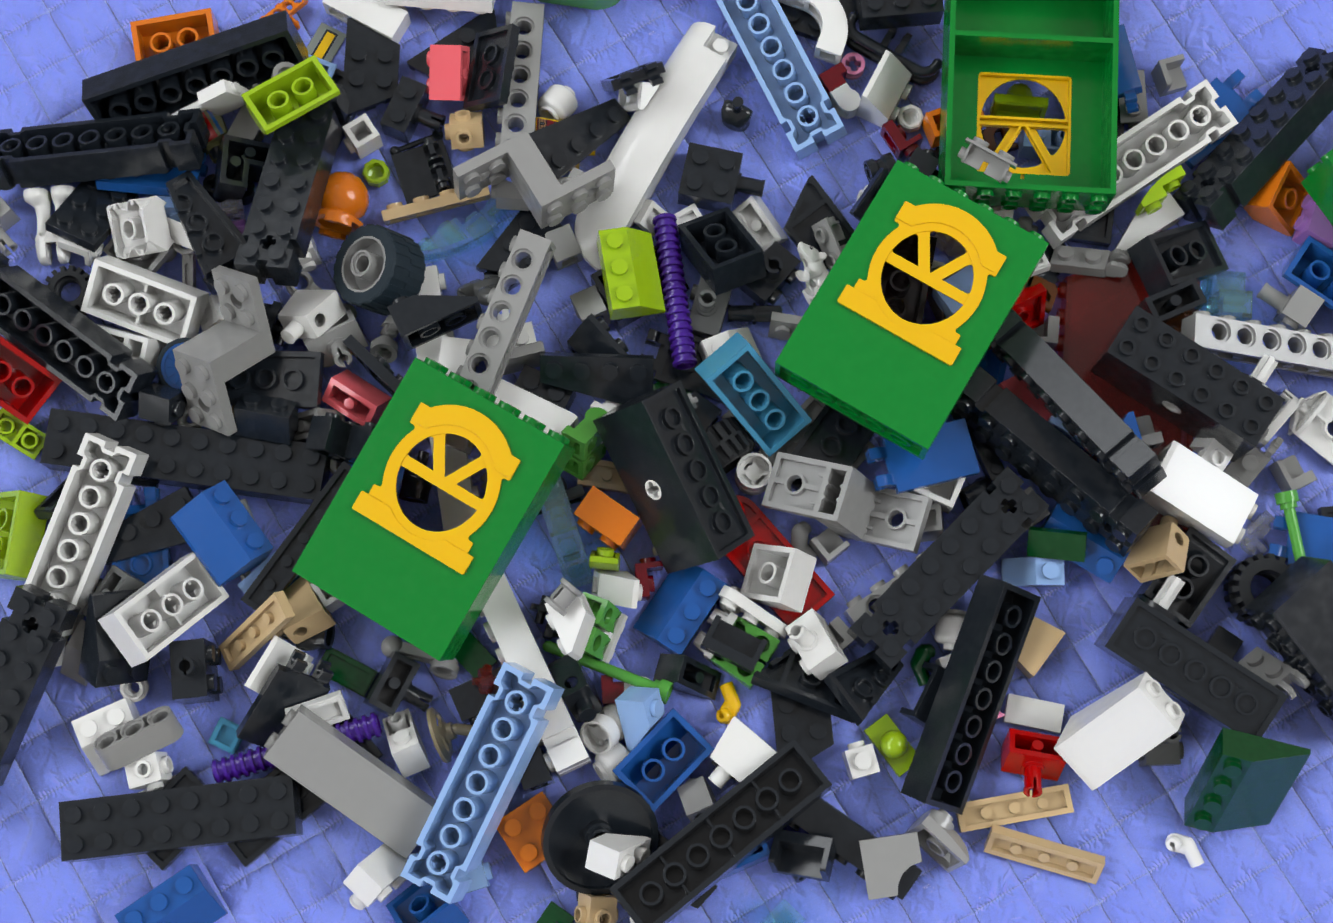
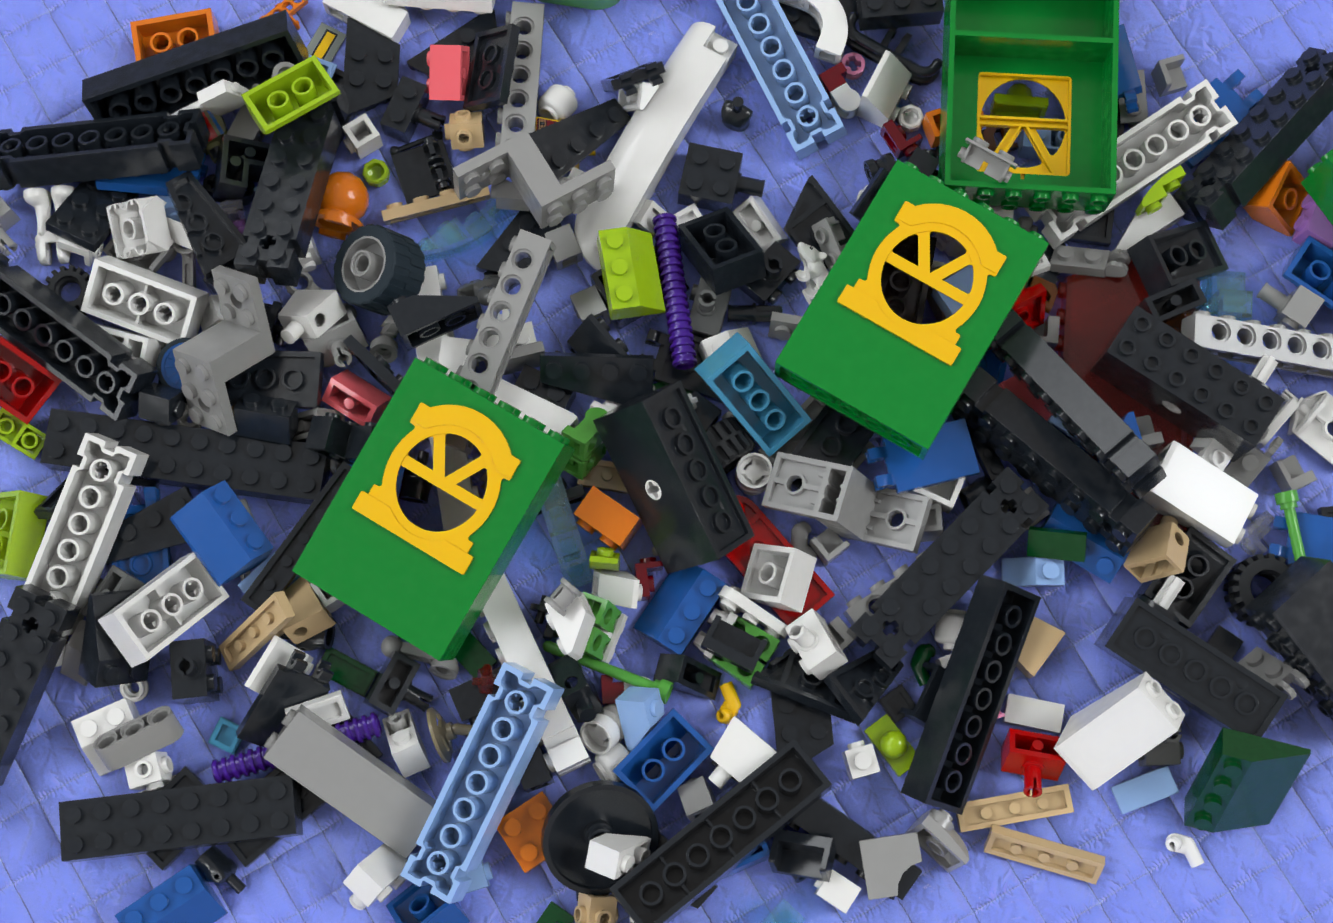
none -> black piece [195,846,246,894]
none -> white brick [813,869,862,914]
none -> black tile [878,684,916,723]
none -> light blue slope [1110,765,1179,814]

